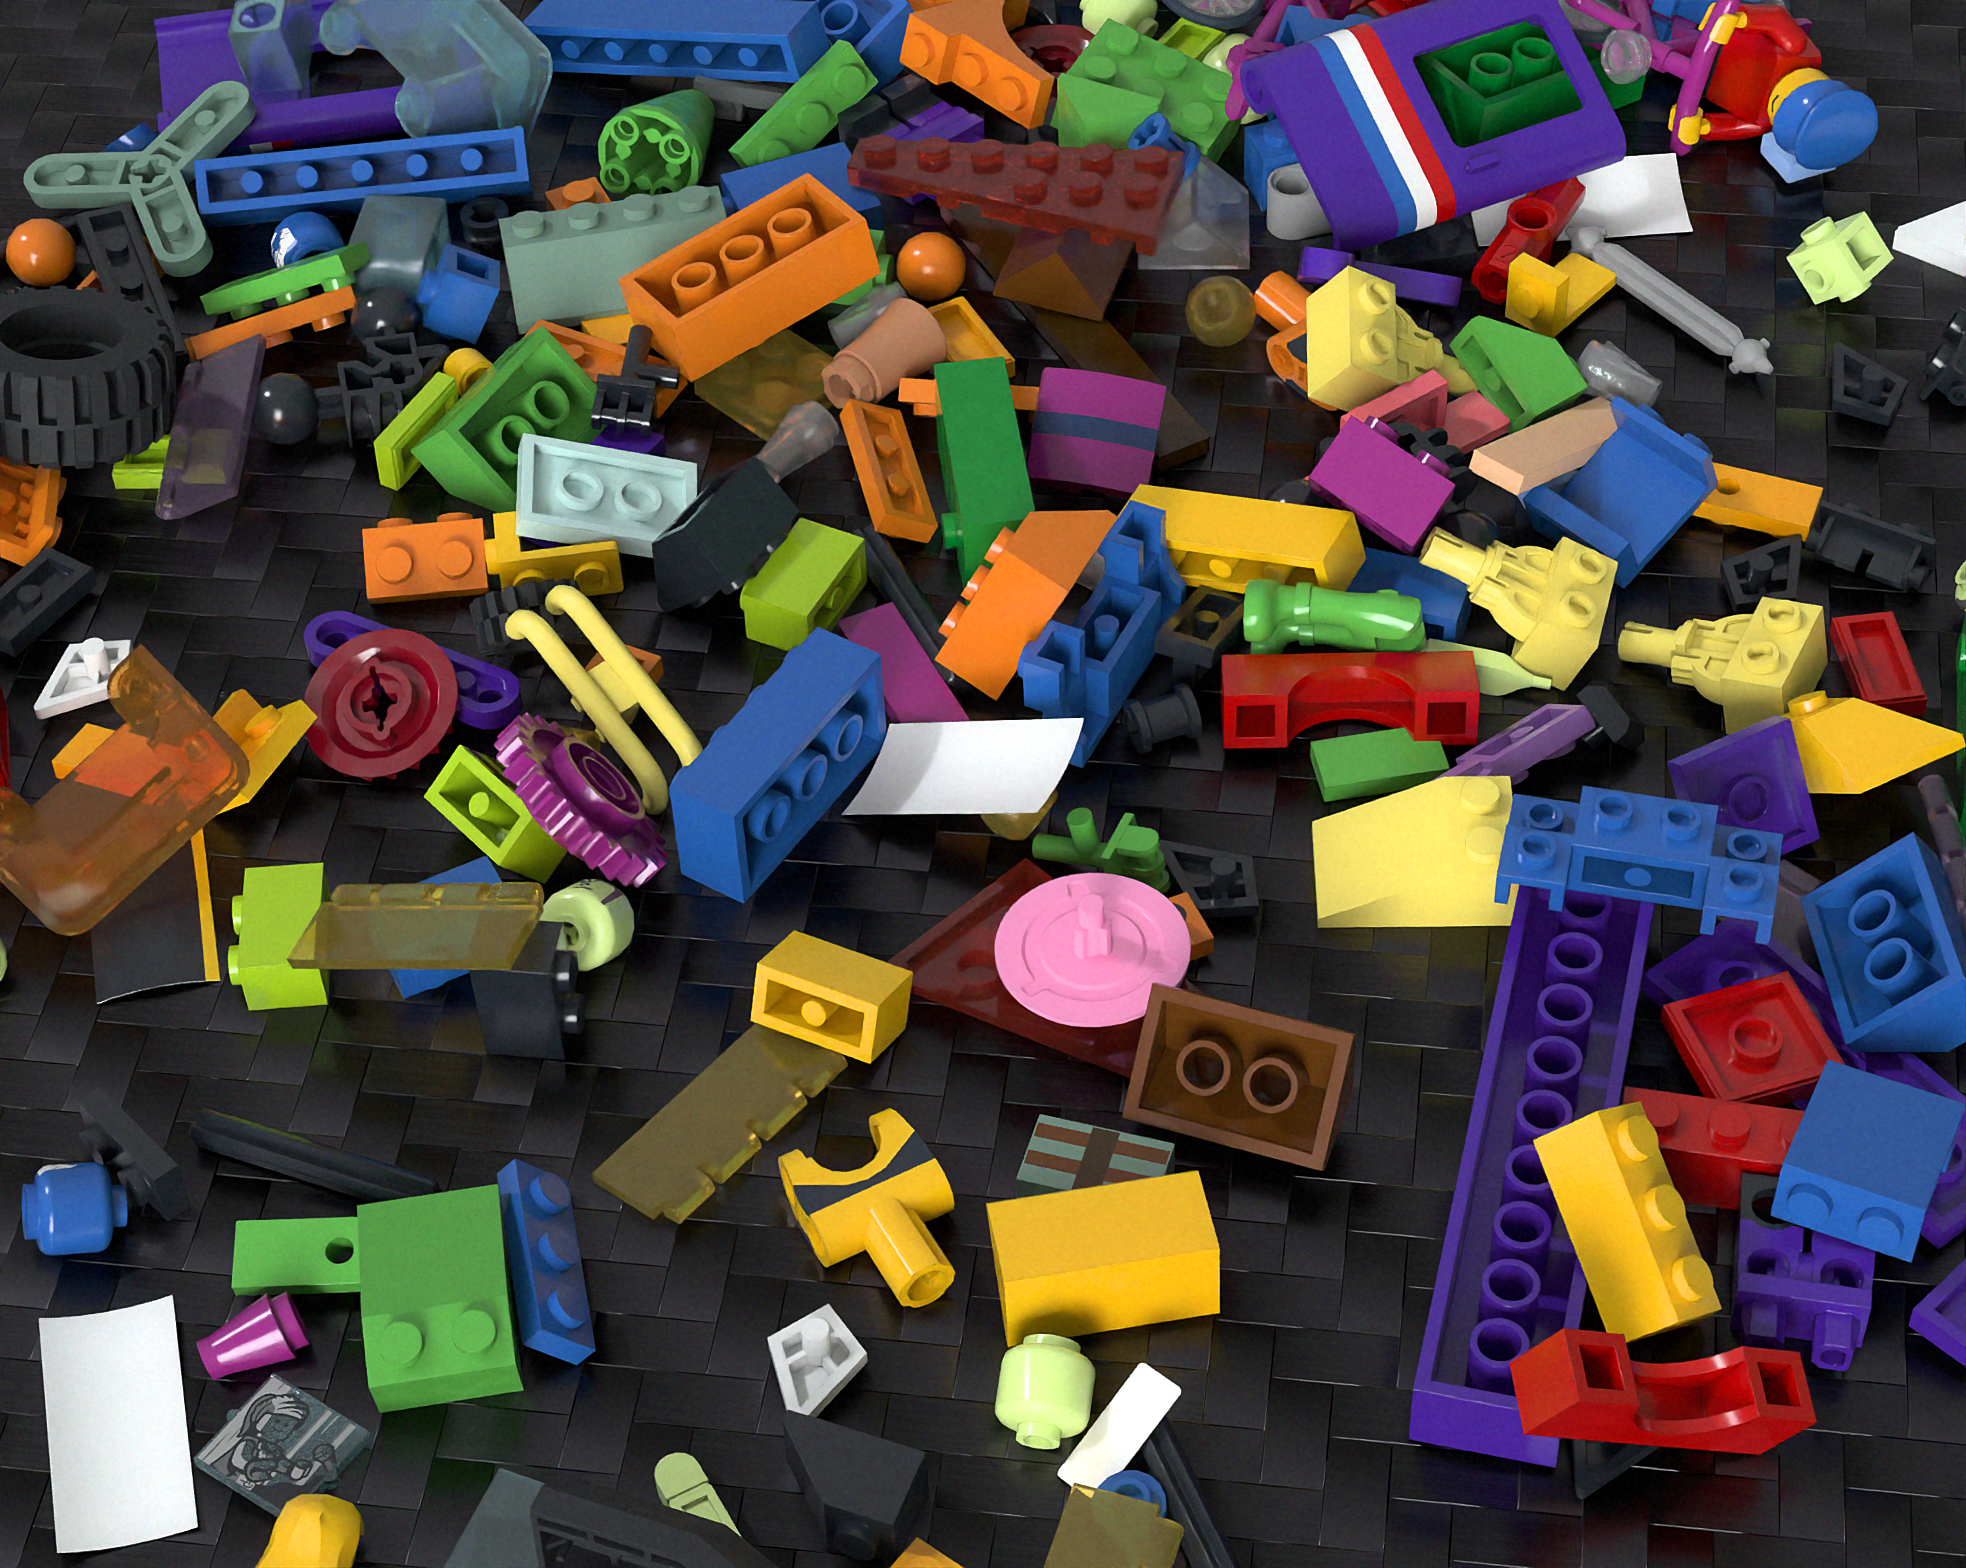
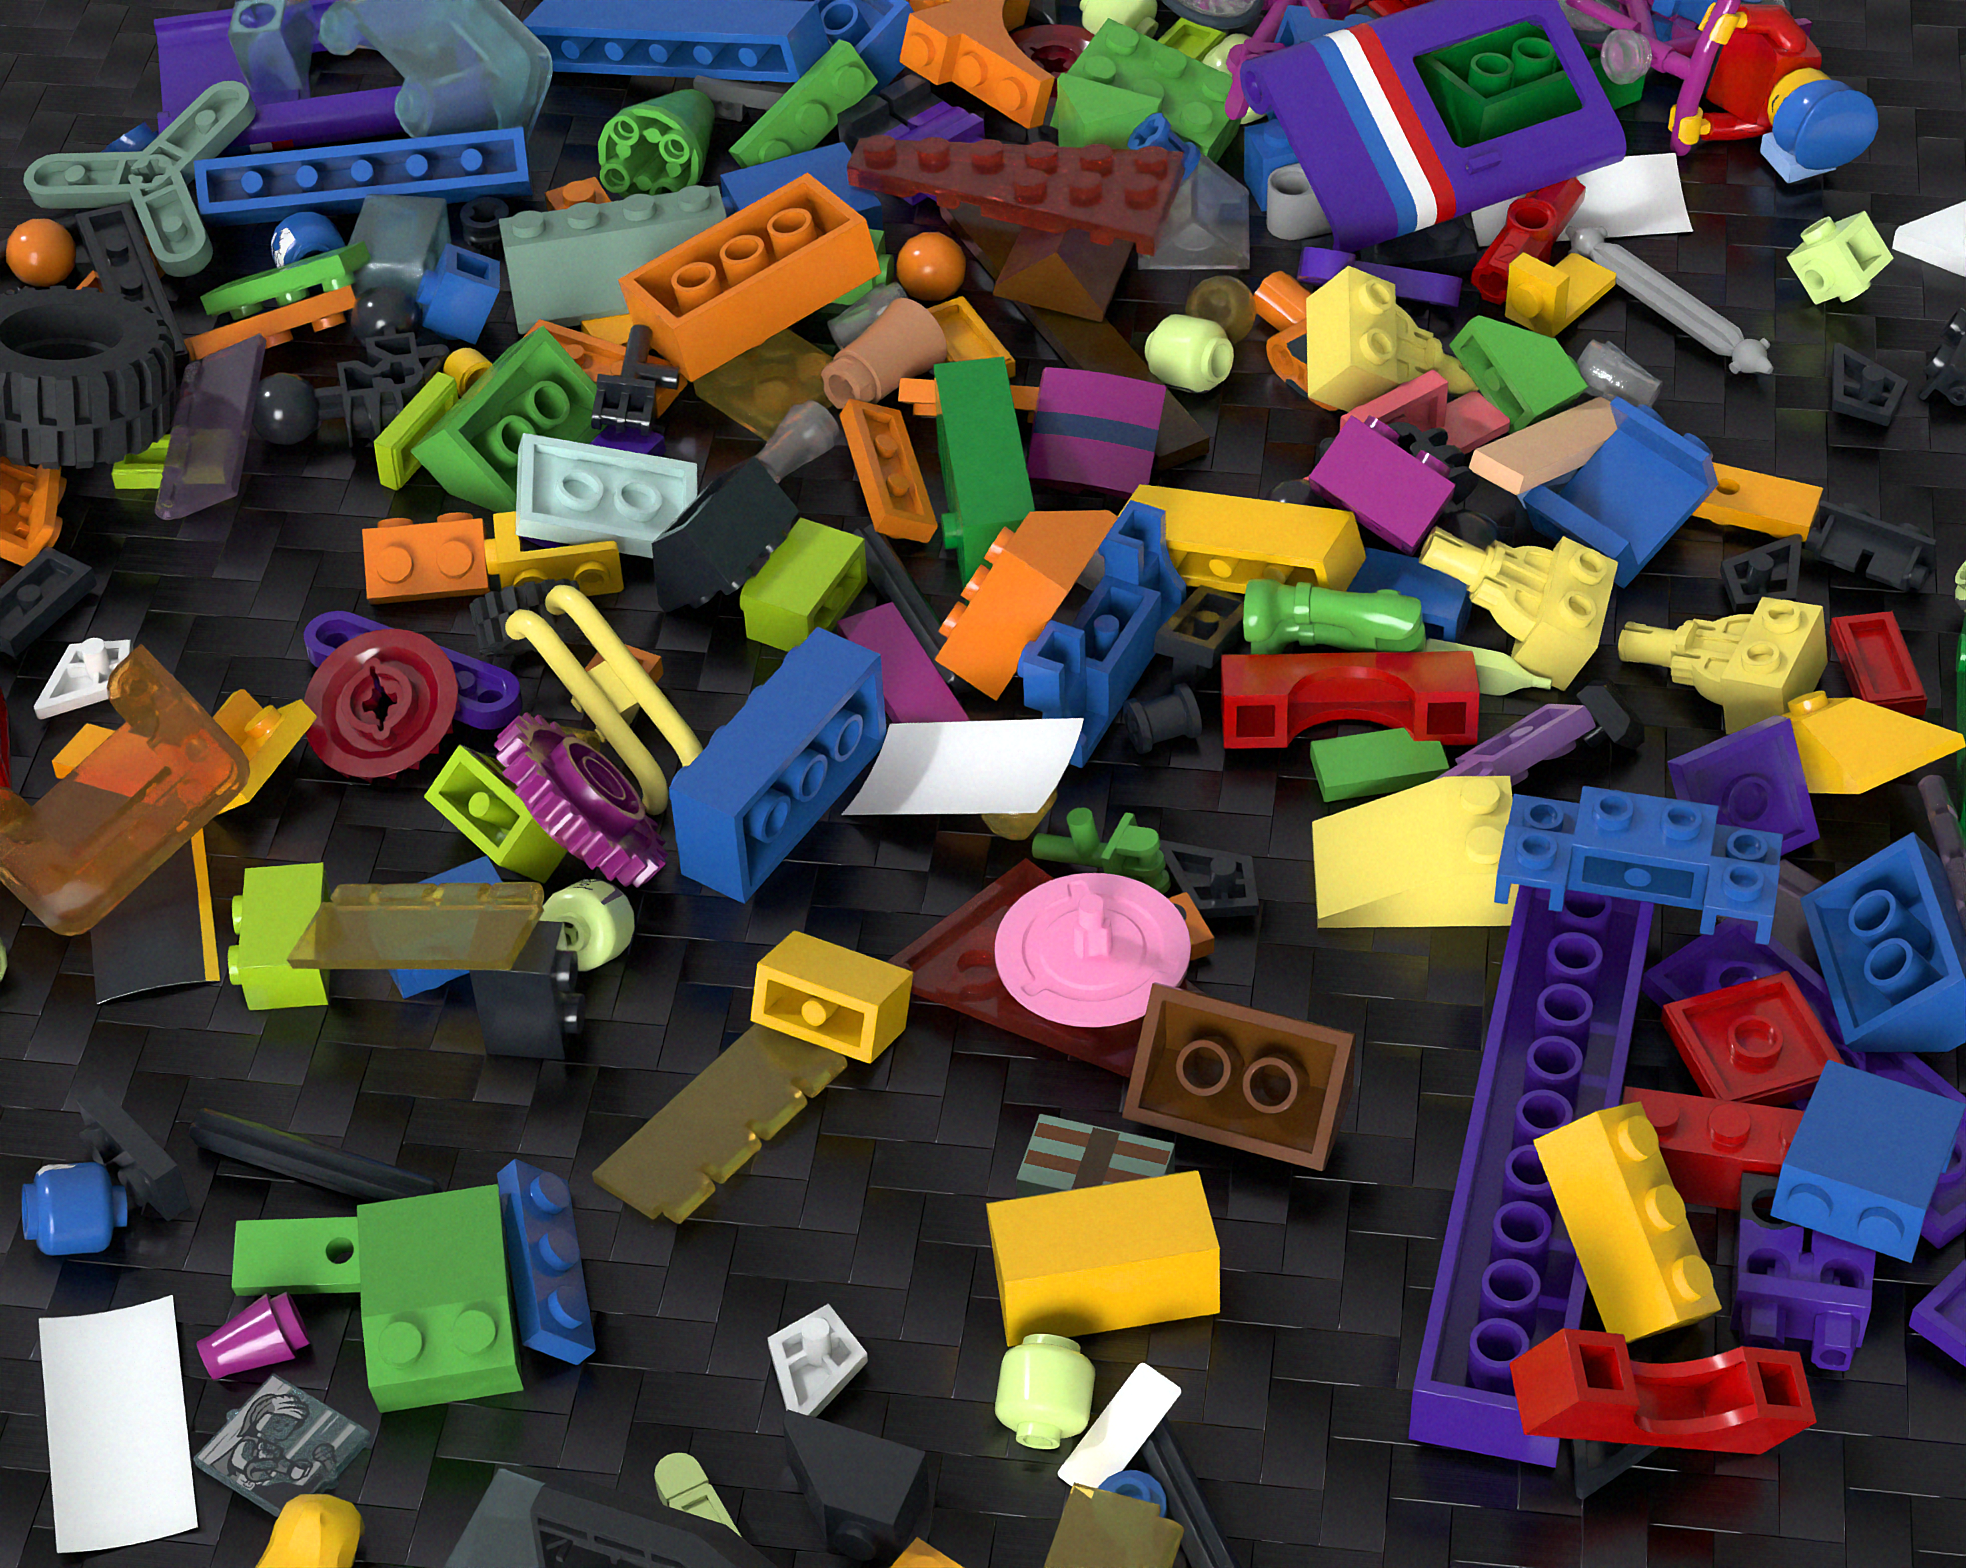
yellow connector [778,1108,955,1308] -> none
none -> yellowish green head [1145,314,1234,394]

